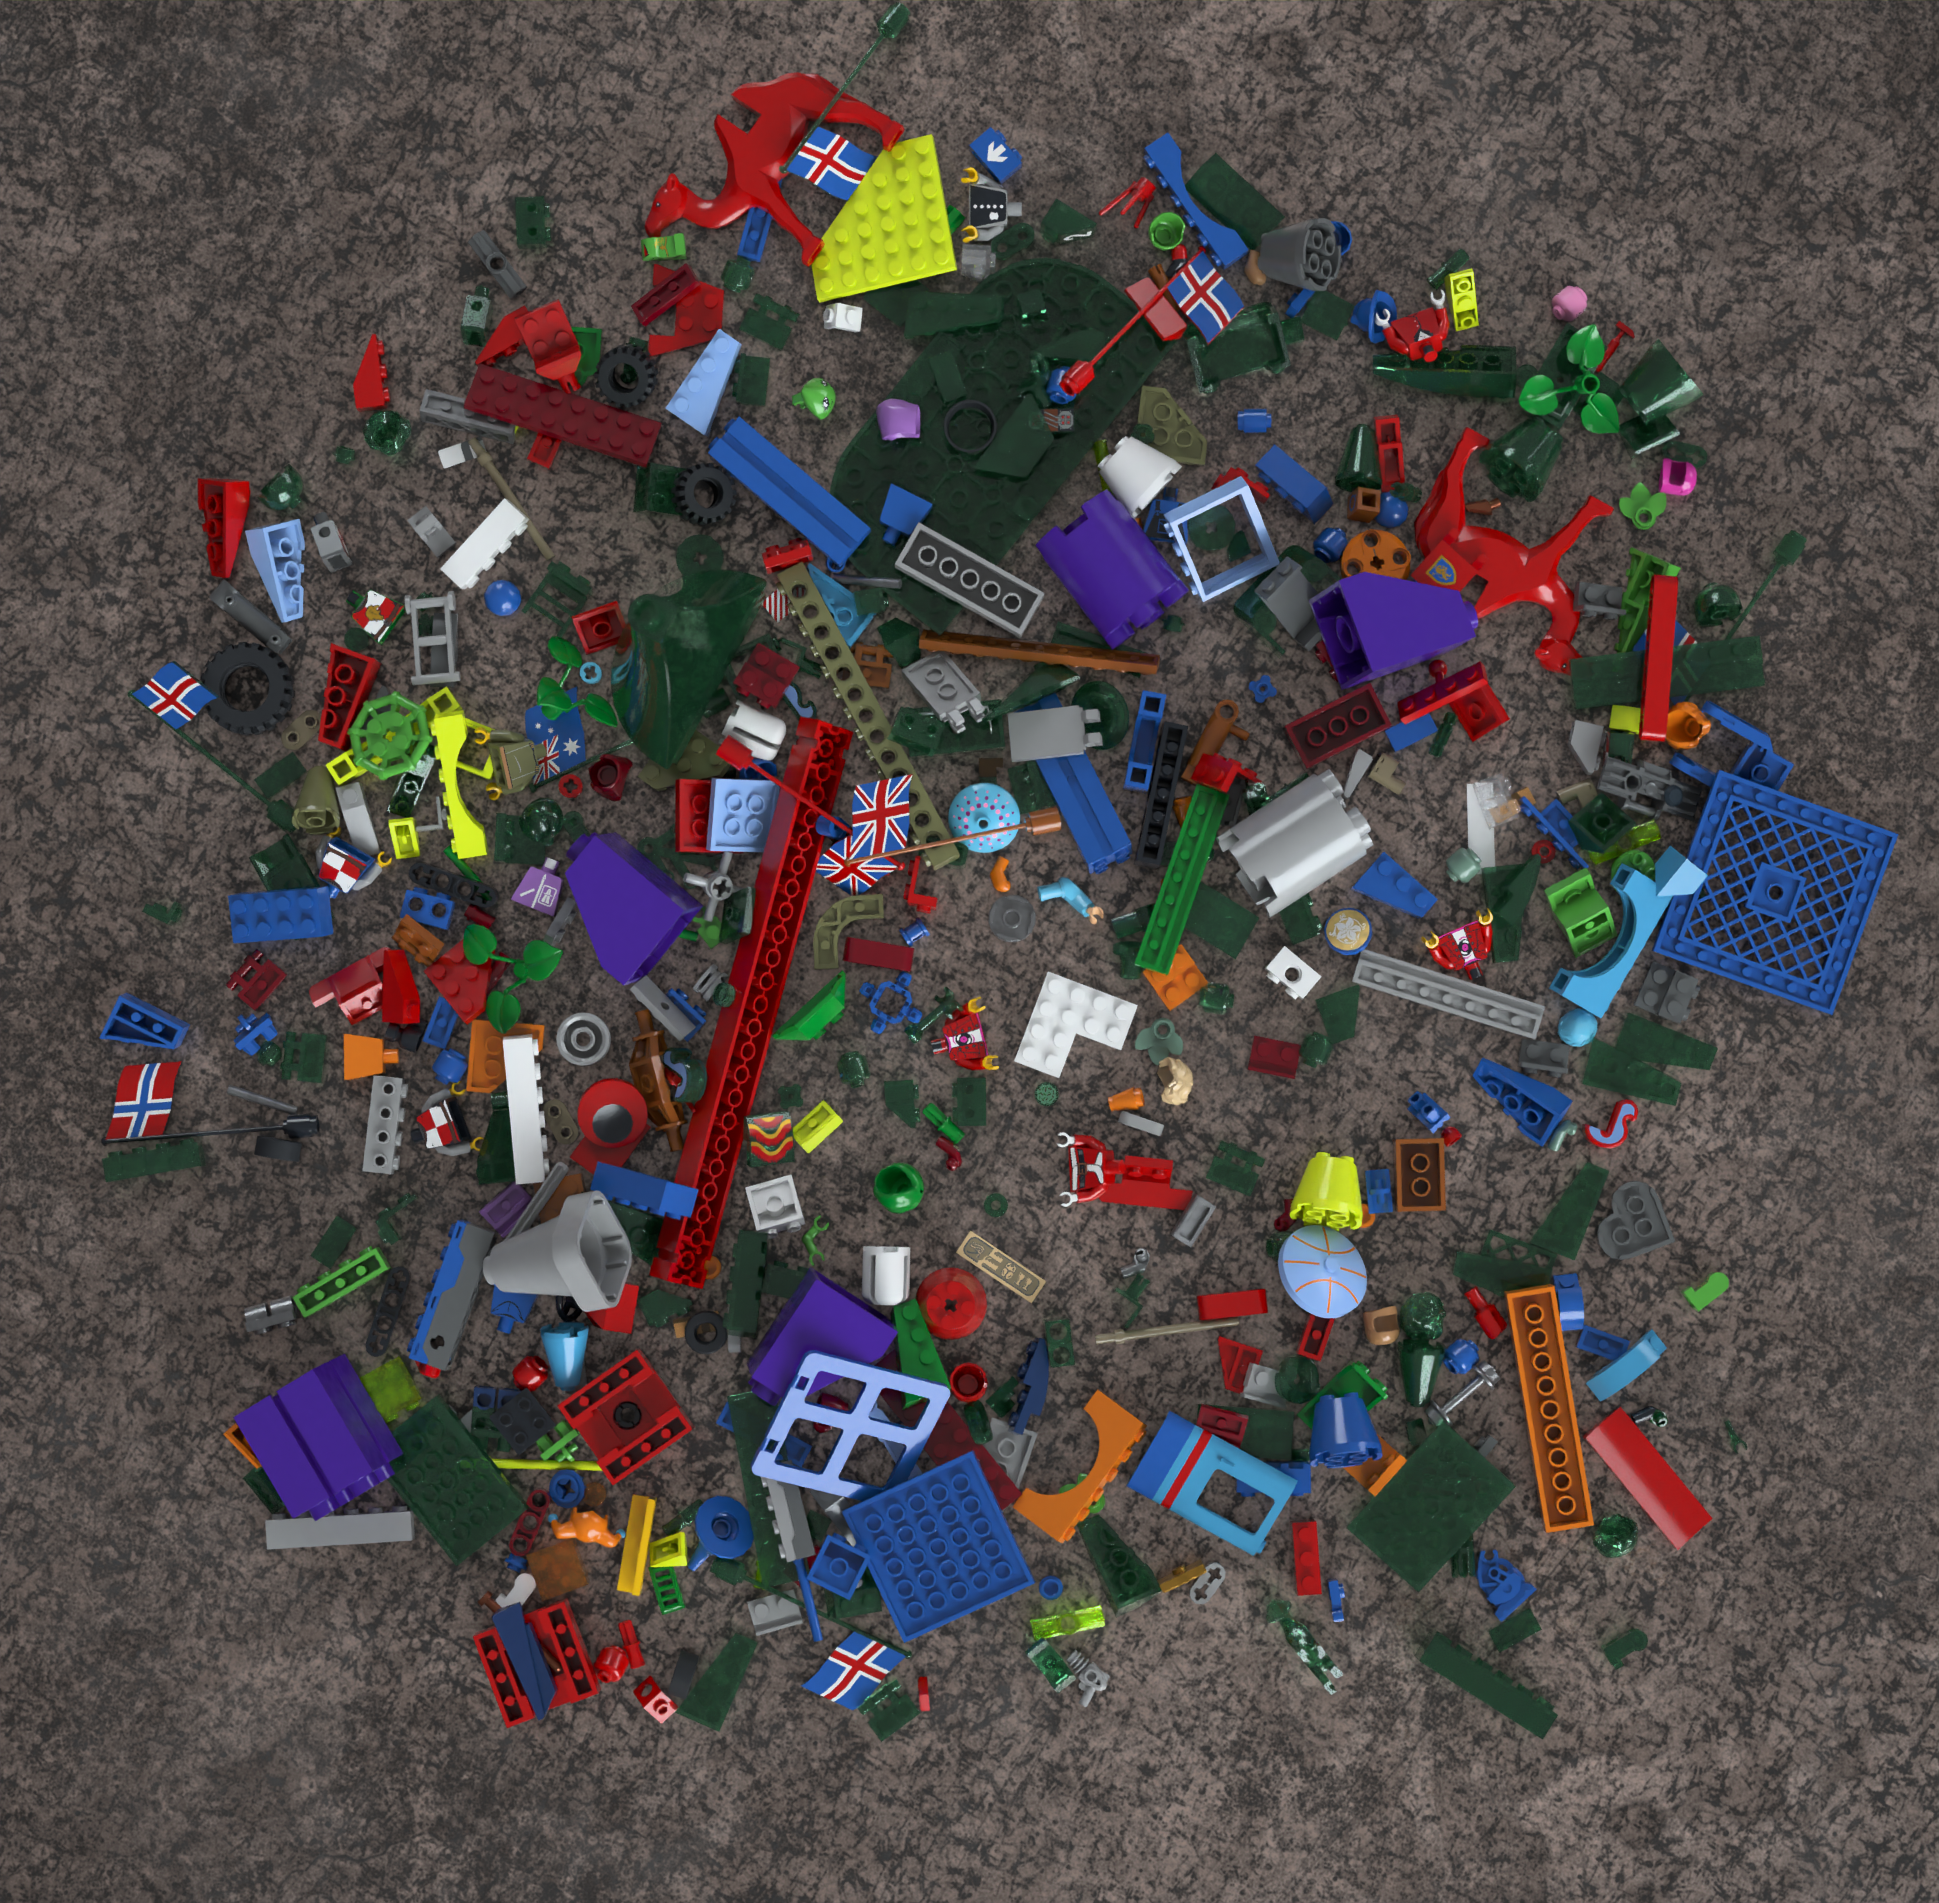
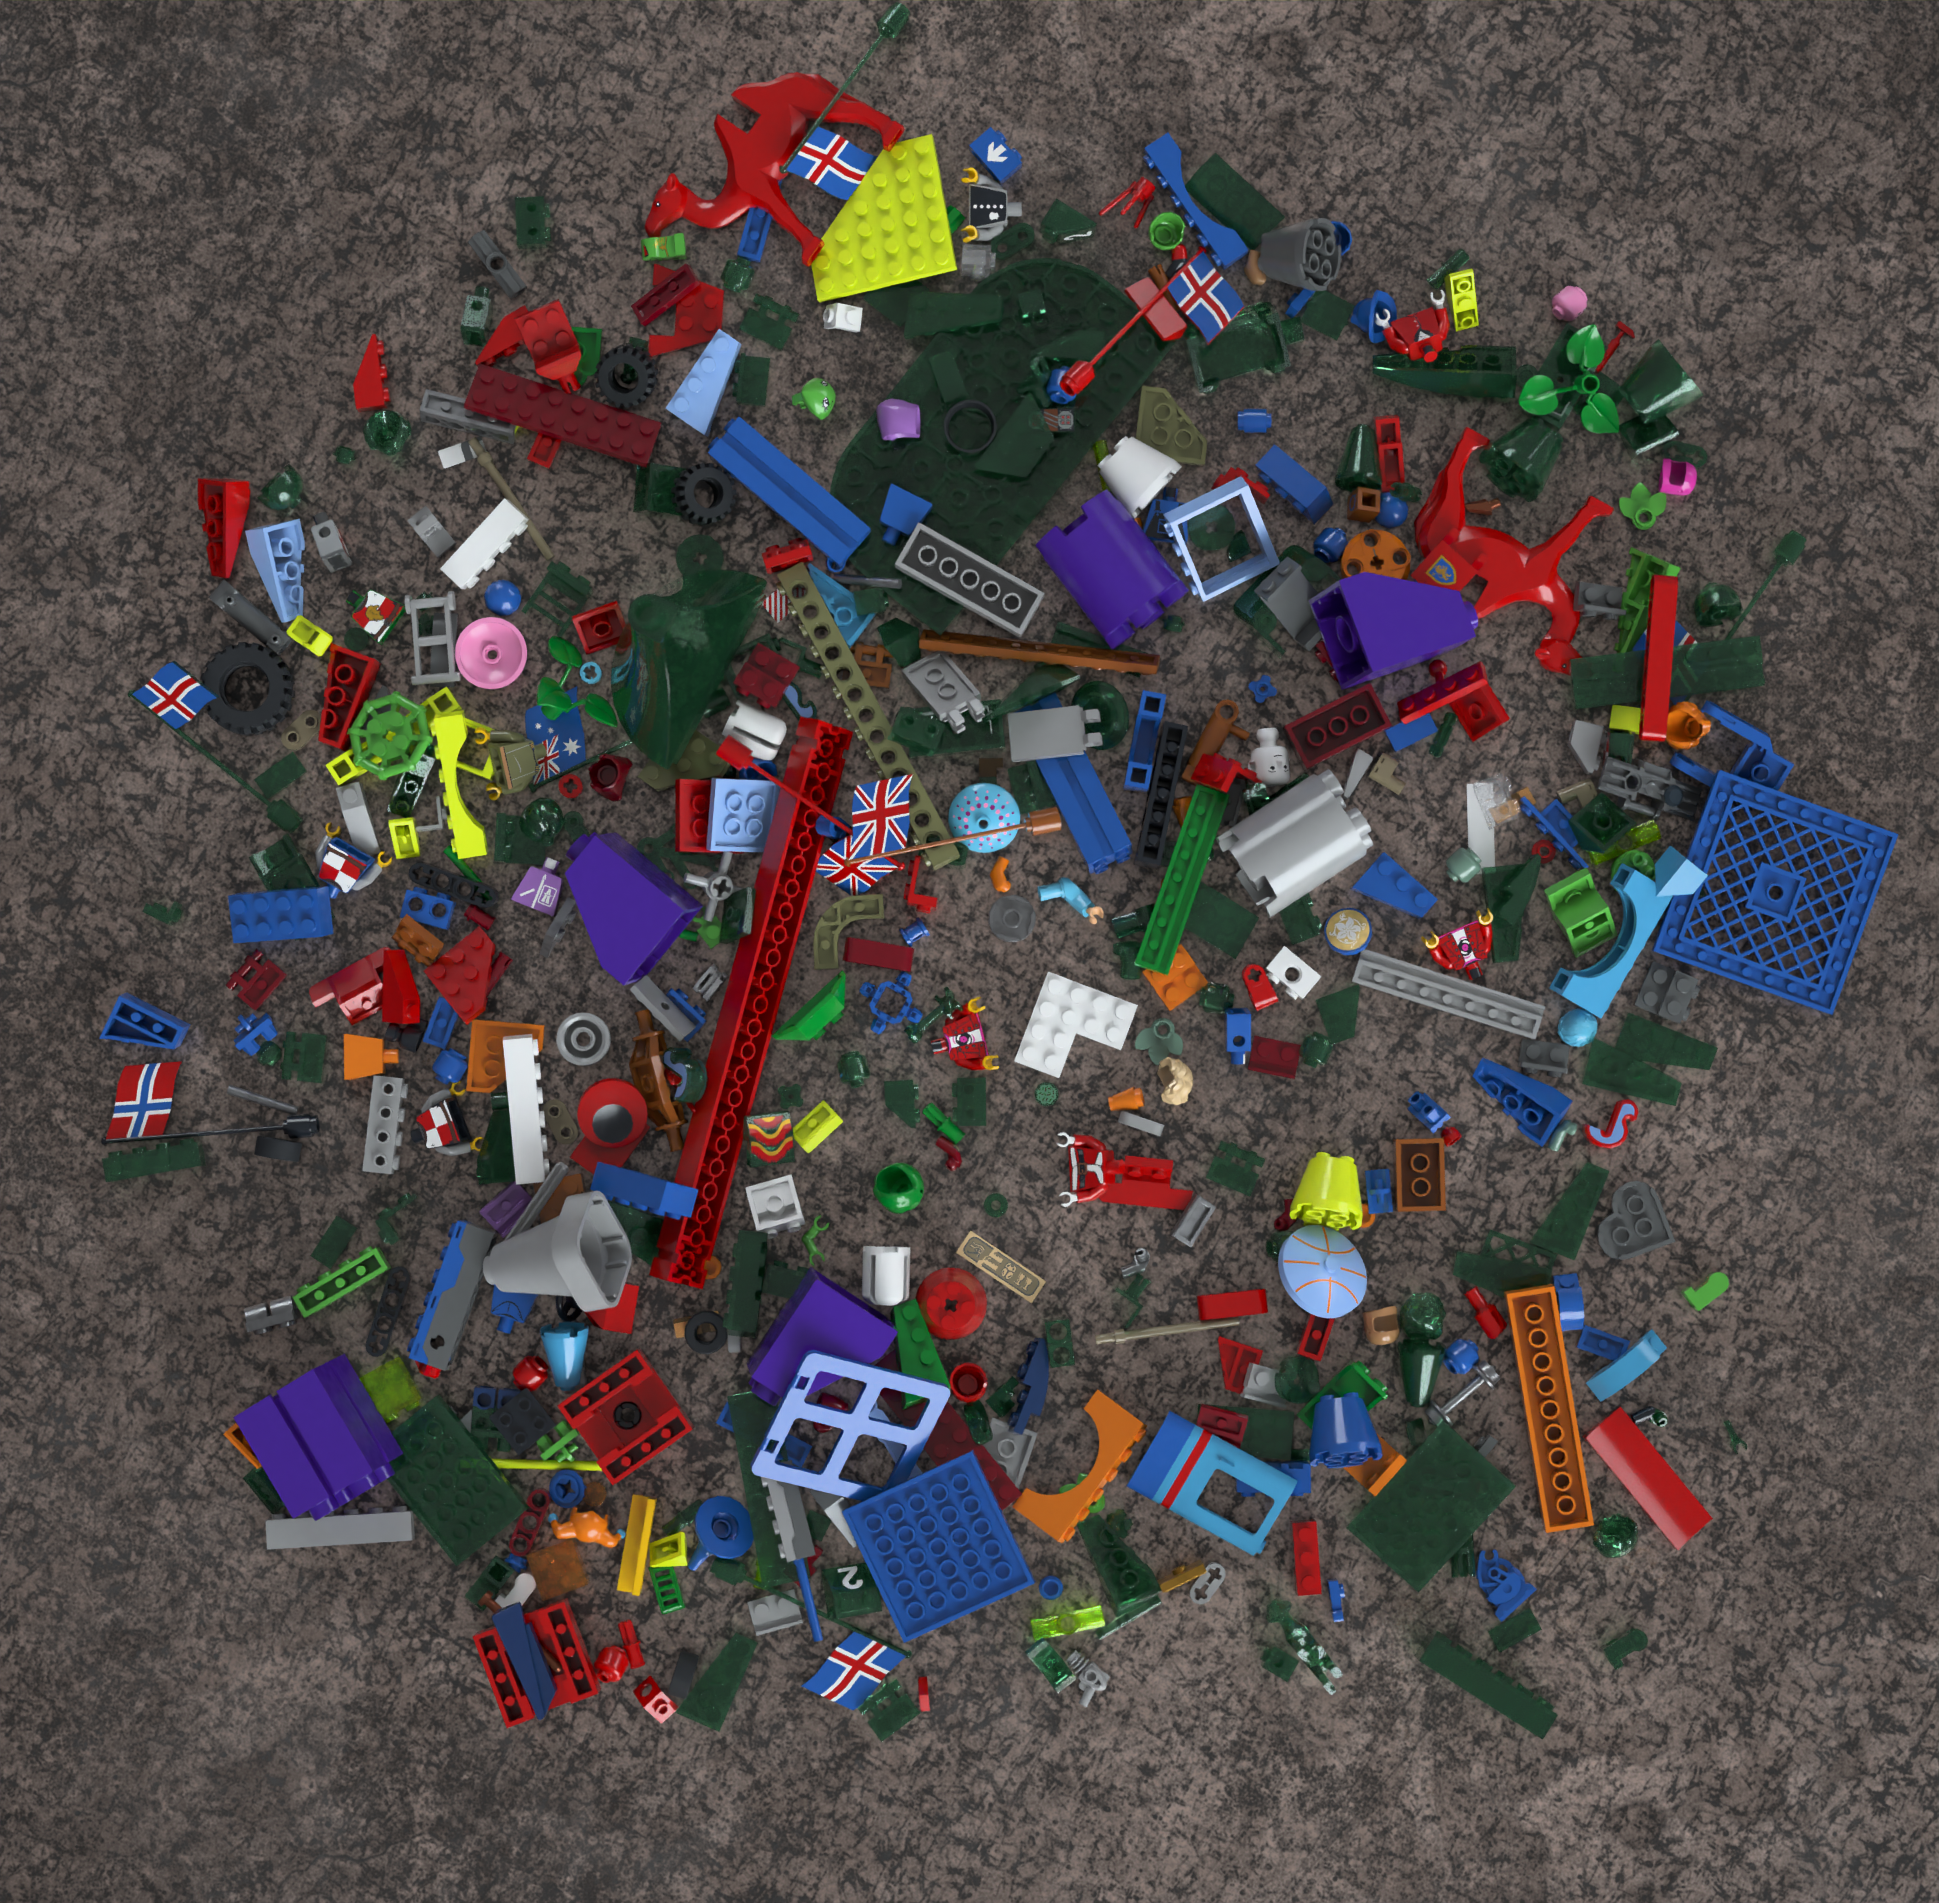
olive cone [292,766,340,835] -> none
green plant [463,924,563,1034] -> none
clear green slope [637,1289,694,1328] -> none
clear green tile [713,982,736,1008] -> none
blue plate [806,1533,871,1600] -> none
clear green plate [1131,424,1155,445] -> none
none -> neon yellow animal [286,615,333,657]
none -> bright pink dish [455,617,527,689]
none -> clear green brick [464,1556,515,1612]
none -> clear green bar [1096,1595,1162,1640]
none -> clear green plant [1106,1509,1133,1539]
none -> blue torso [1224,1008,1251,1064]
none -> red piece [1242,964,1279,1011]
none -> white piece [1248,728,1290,787]
none -> clear green brick [1260,1644,1299,1682]

